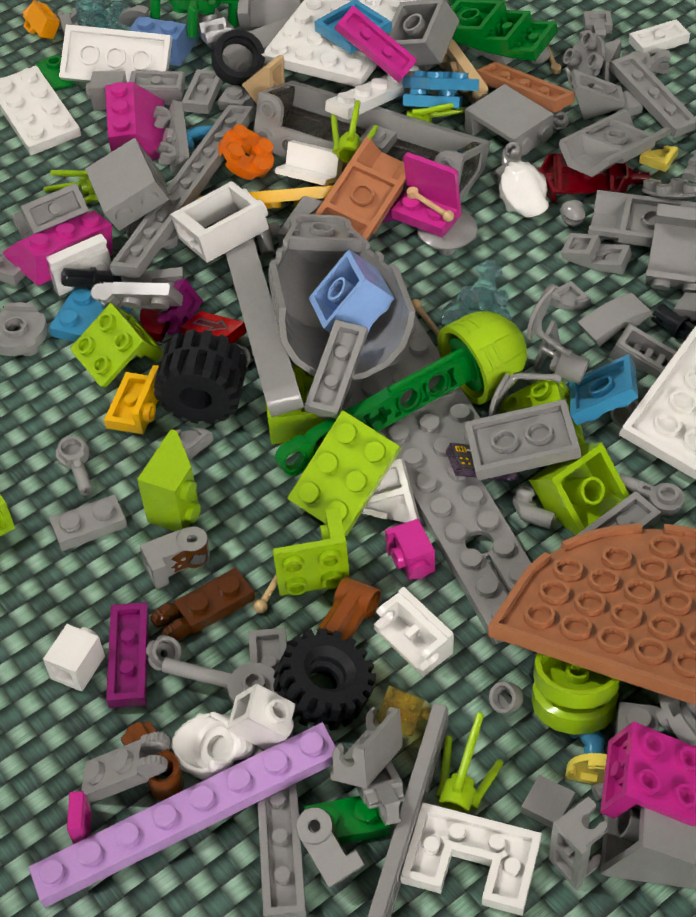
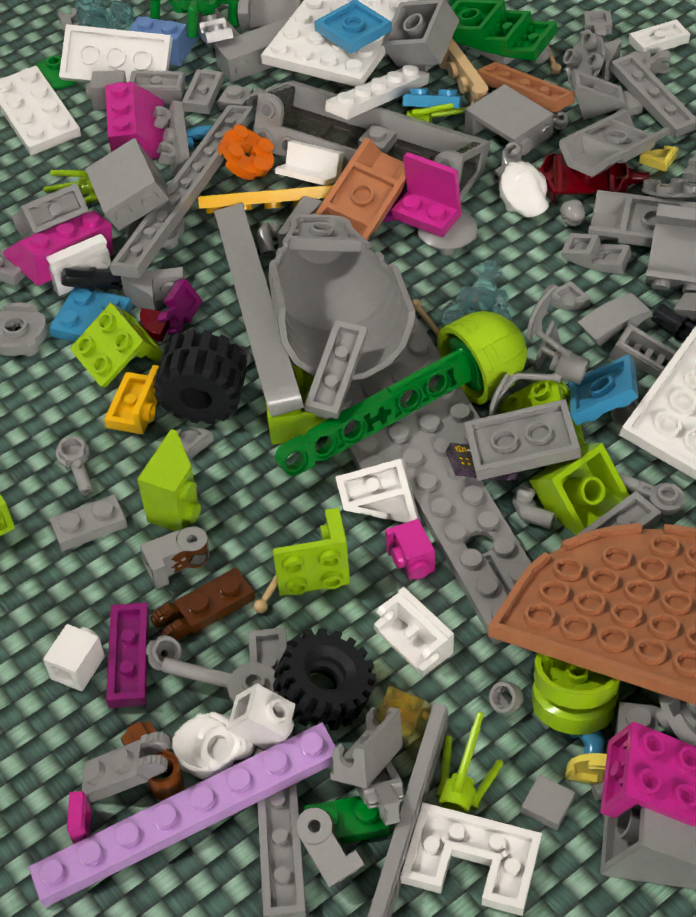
light orange piece [22,0,61,40] -> none
light grey hinge [90,282,183,310] -> none
light grey tile [117,5,149,27] -> none
white window [170,181,269,263] -> none
red tile [180,311,247,344] -> none
black tyre [211,29,265,86] -> none
tan slope [242,55,285,106] -> none
lime plate [287,410,402,536] -> none
light blue brick [309,249,395,333] -> none
dark orange piece [317,576,381,641] -> none
lime plant [331,100,379,163] -> none
dark pink plate [334,6,417,83] -> none
dark azure plate [403,71,479,91] -> none
tan hinge [406,186,455,222] -> none
light grey hinge [549,796,607,890] -> none

